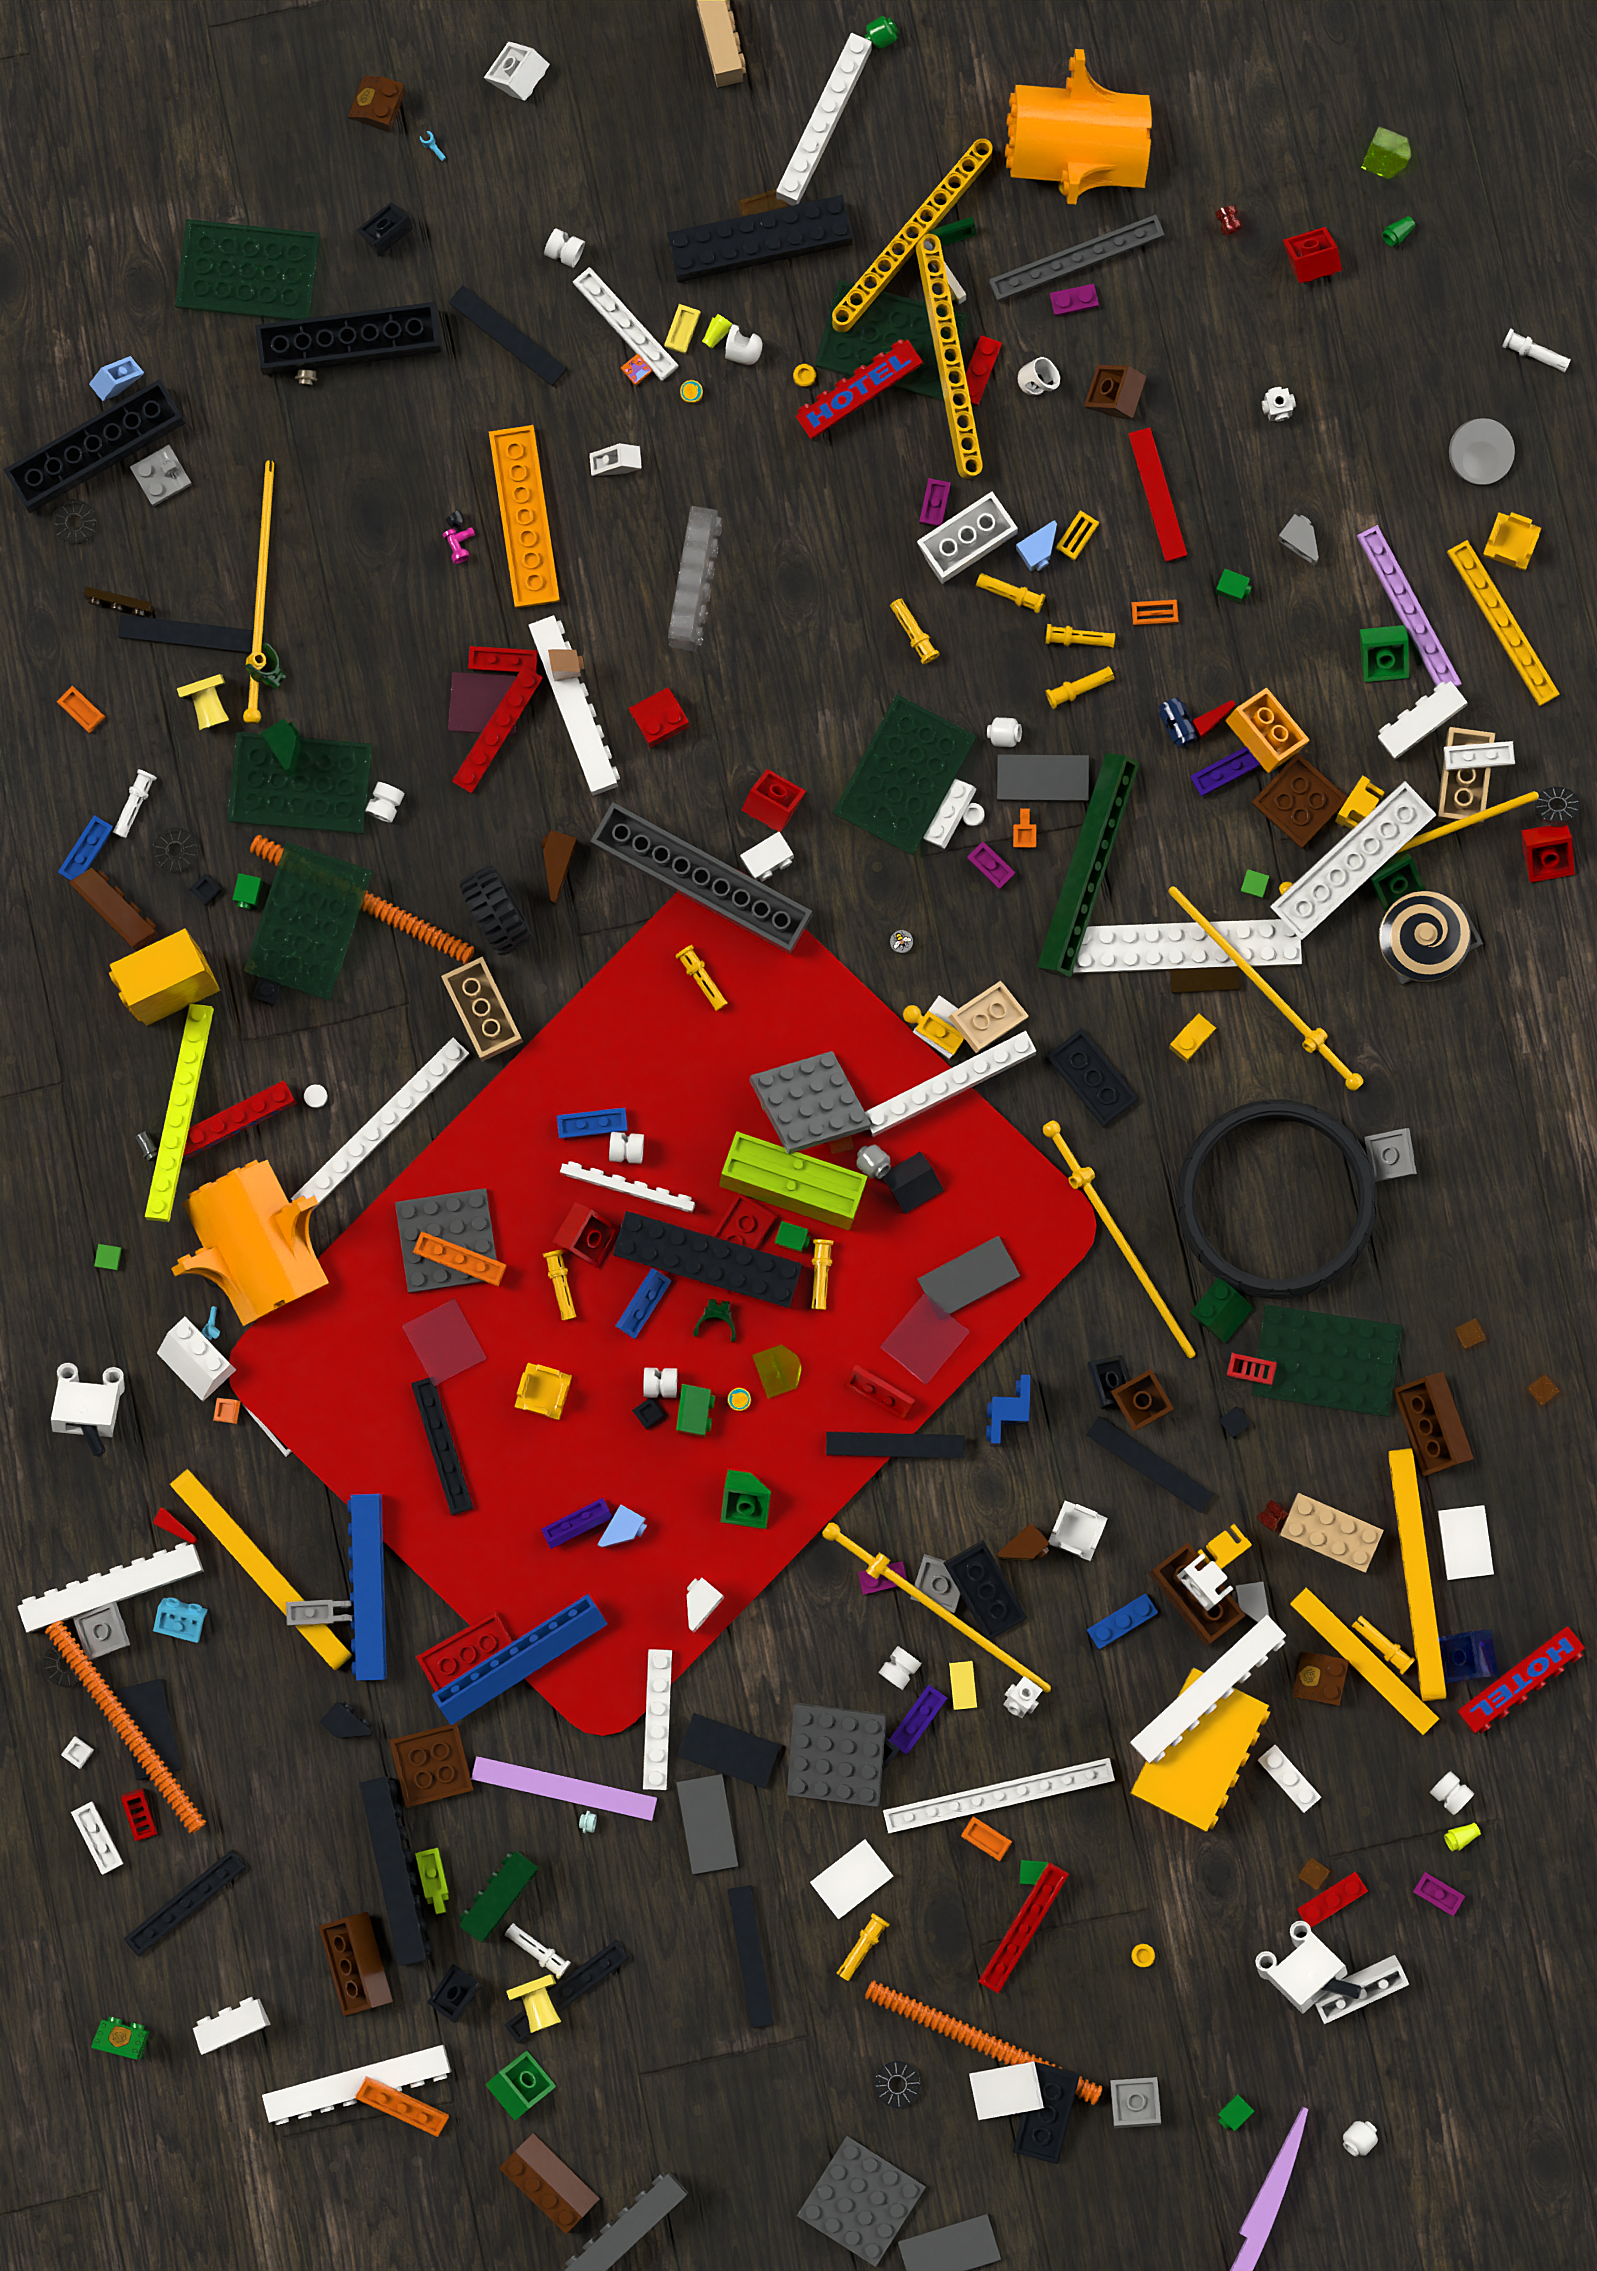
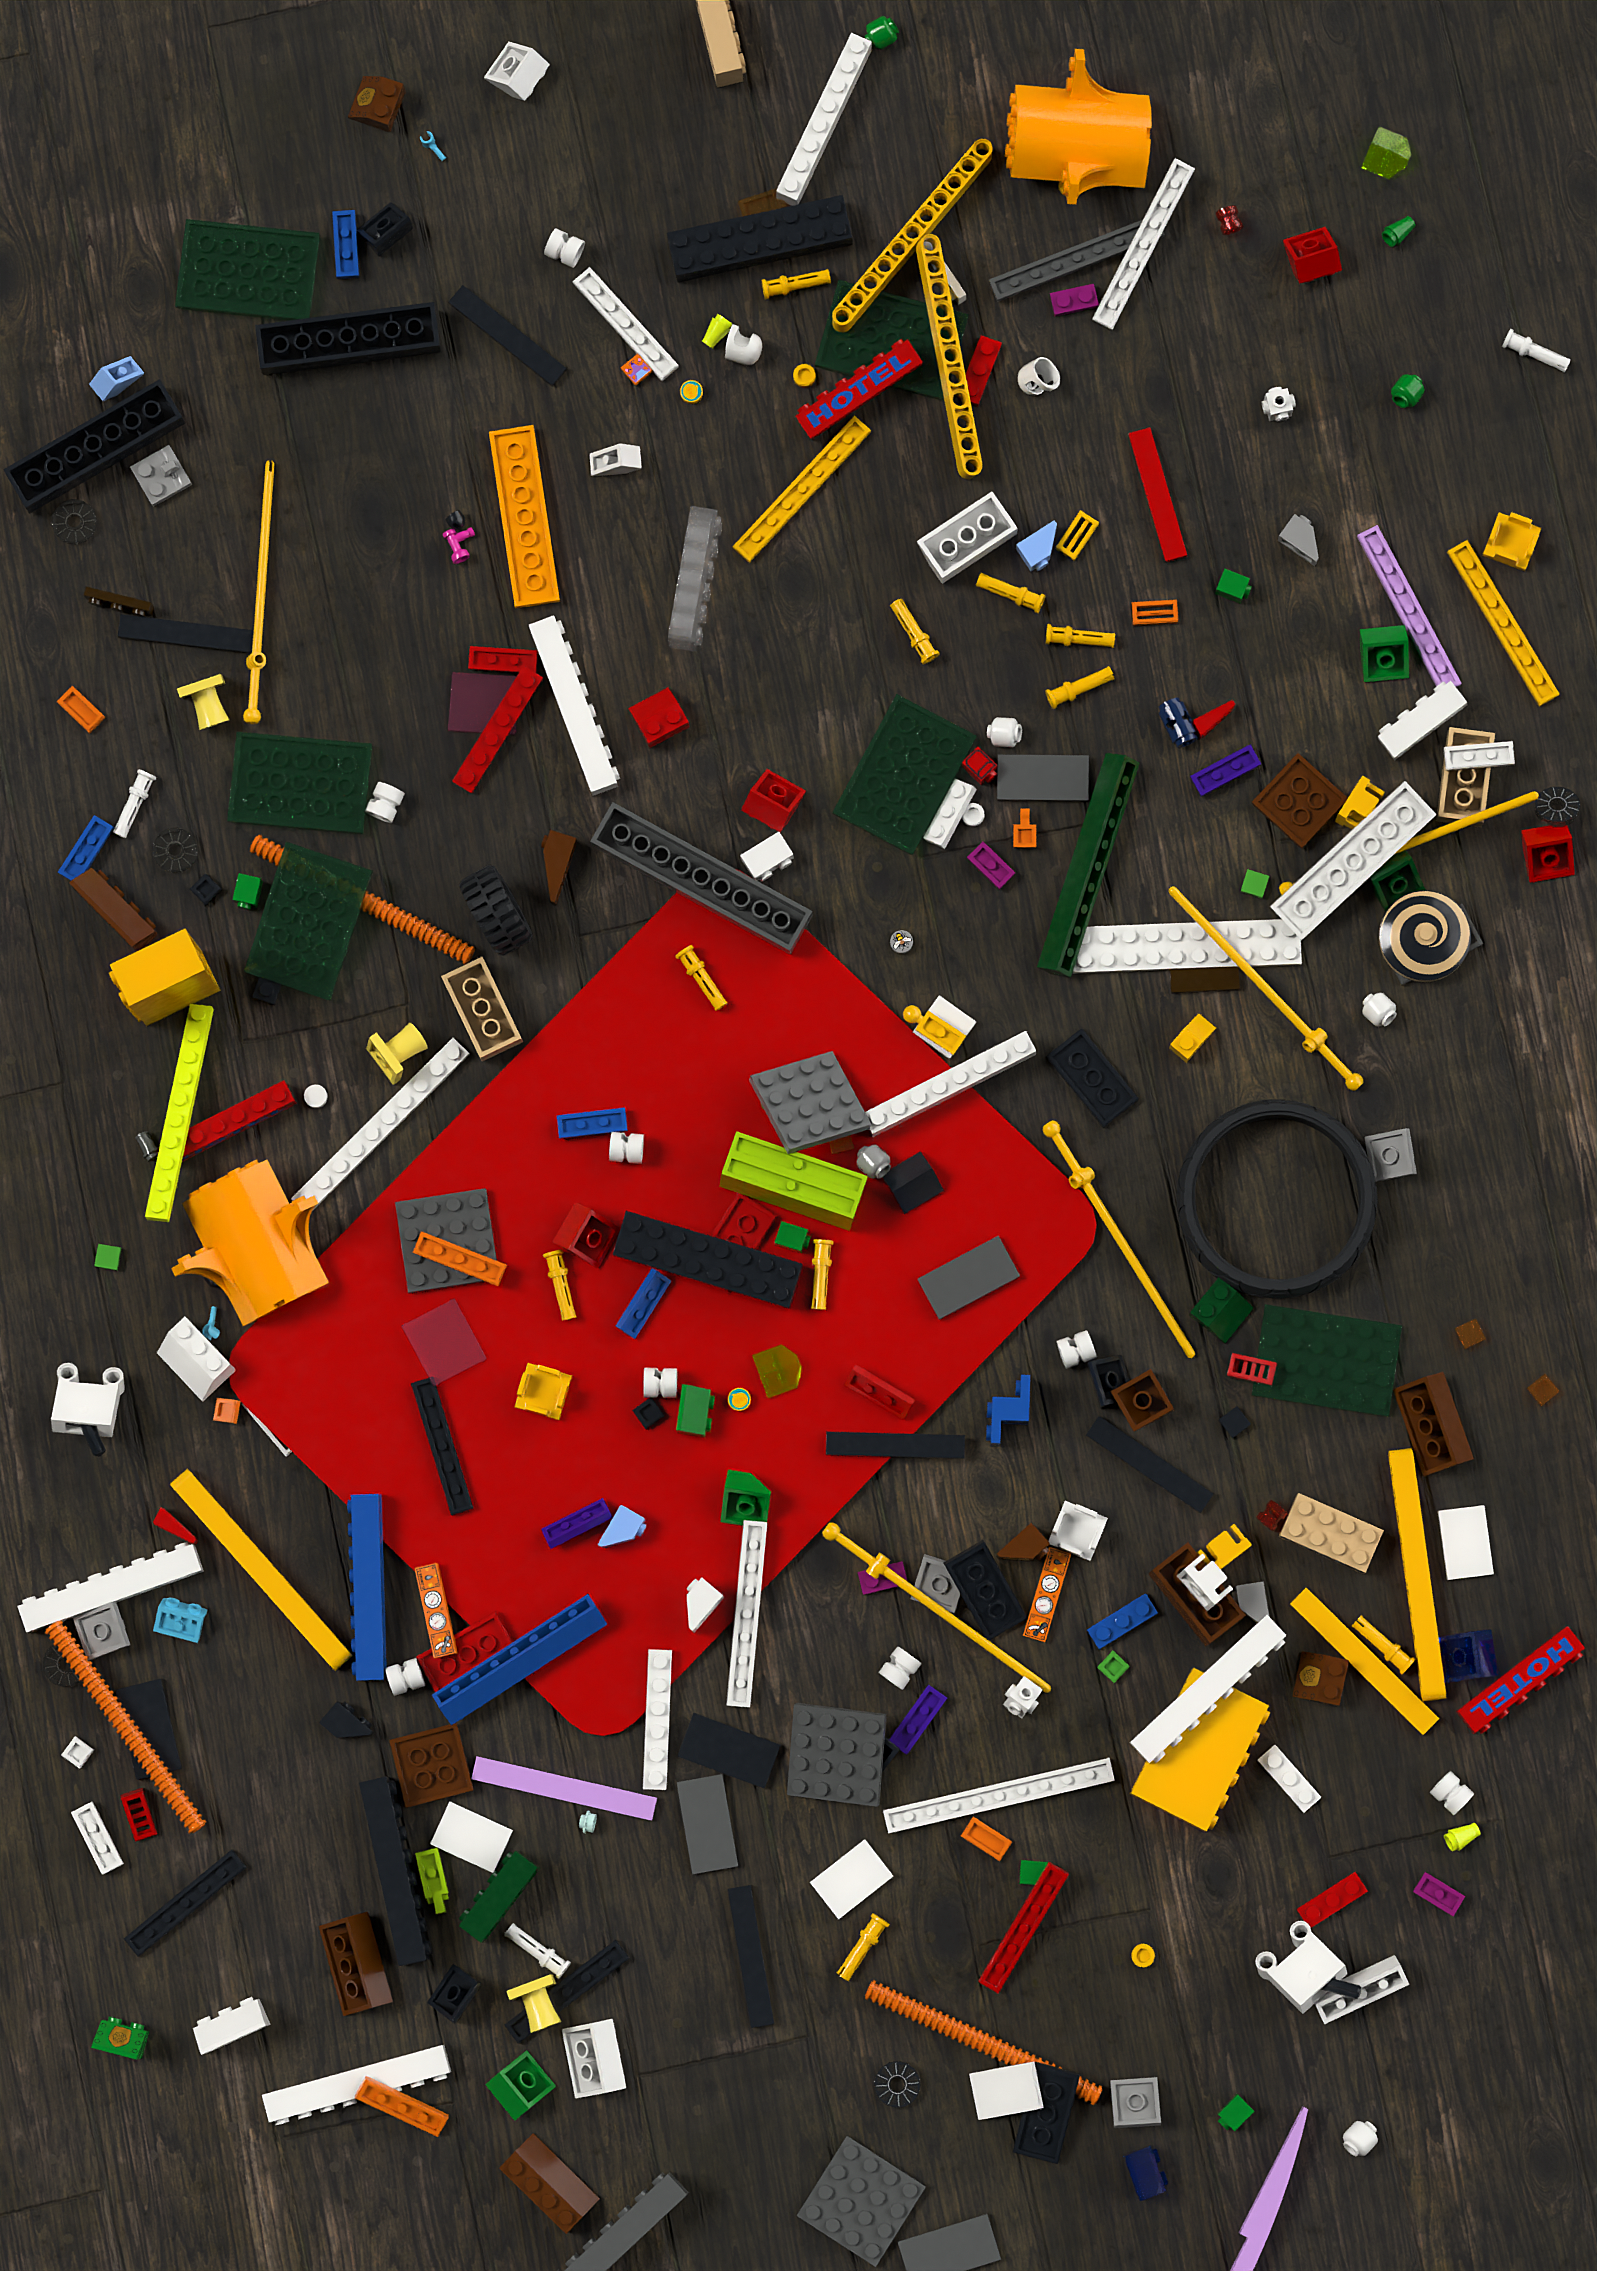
dark green helmet [246,643,286,690] -> none
dark green slope [261,718,301,778] -> none
light grey hinge [286,1600,352,1626] -> none
dark tan plate [295,370,317,386] -> none
medium nougat slope [548,649,584,681] -> none
white plate [560,1161,695,1214] -> none
light yellow tile [664,304,701,355] -> none
dark green helmet [693,1299,736,1343] -> none
clear pink piece [880,1294,970,1385] -> none
magenta plate [919,478,951,527] -> none
dark green tile [929,217,976,247] -> none
tan plate [948,981,1028,1053] -> none
light yellow tile [949,1661,977,1710] -> none
reddish brown slope [1084,364,1146,418] -> none
light orange brick [1225,688,1309,773] -> none
clear orange tile [1298,1857,1330,1890] -> none
light grey piece [1449,418,1515,484] -> none
none -> blue plate [332,210,360,279]
none -> light yellow plant [366,1023,428,1085]
none -> white wheel [385,1658,425,1696]
none -> orange tile [415,1563,458,1659]
none -> white tile [430,1802,513,1873]
none -> white slope [562,2019,626,2098]
none -> white plate [726,1520,767,1707]
none -> yellow tile [733,416,871,563]
none -> yellow pin [761,269,831,300]
none -> red brick [962,747,997,785]
none -> tile [1023,1547,1071,1642]
none -> white wheel [1056,1330,1097,1369]
none -> white tile [1092,158,1195,330]
none -> bright green tile [1097,1651,1130,1683]
none -> clear blue slope [1123,2145,1168,2201]
none -> white head [1362,993,1397,1027]
none -> green head [1391,374,1425,408]

